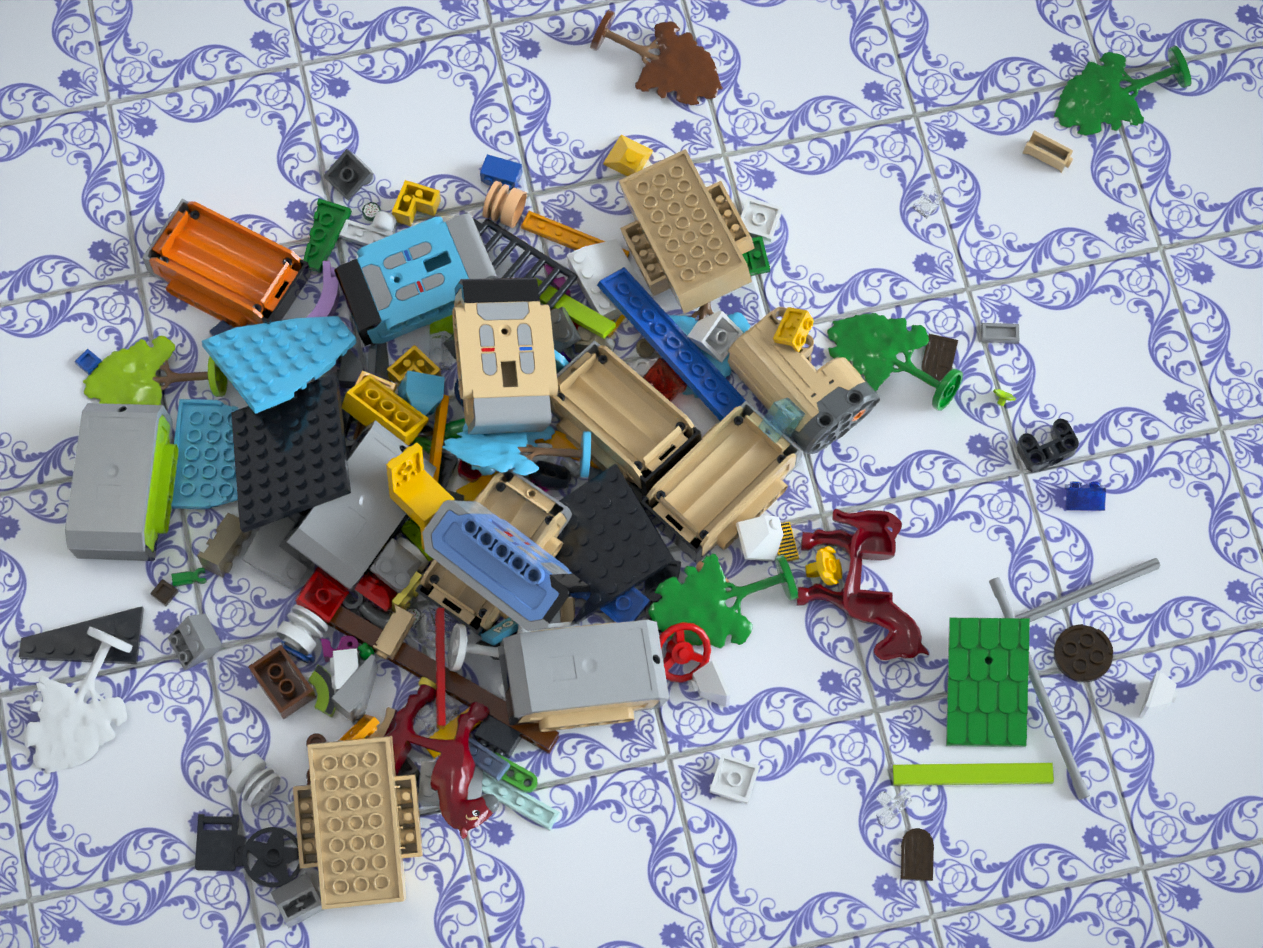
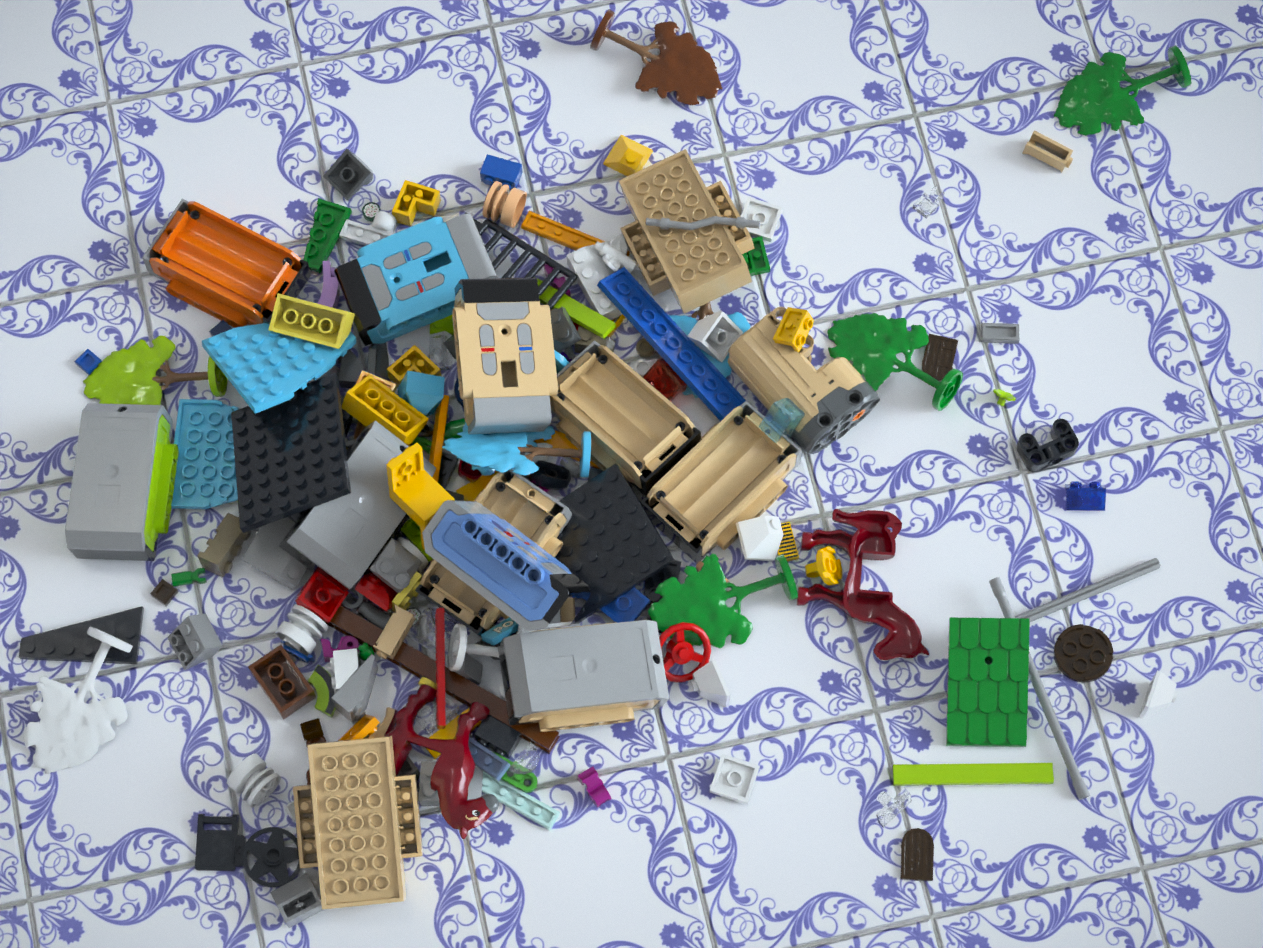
none -> light yellow slope [268,293,355,349]
none -> dark brown tile [300,718,324,741]
none -> light grey tile [457,653,483,684]
none -> clear tile [509,742,540,774]
none -> magenta leg [577,766,611,807]
none -> white plant [594,234,637,273]
none -> light grey bar [646,216,760,230]

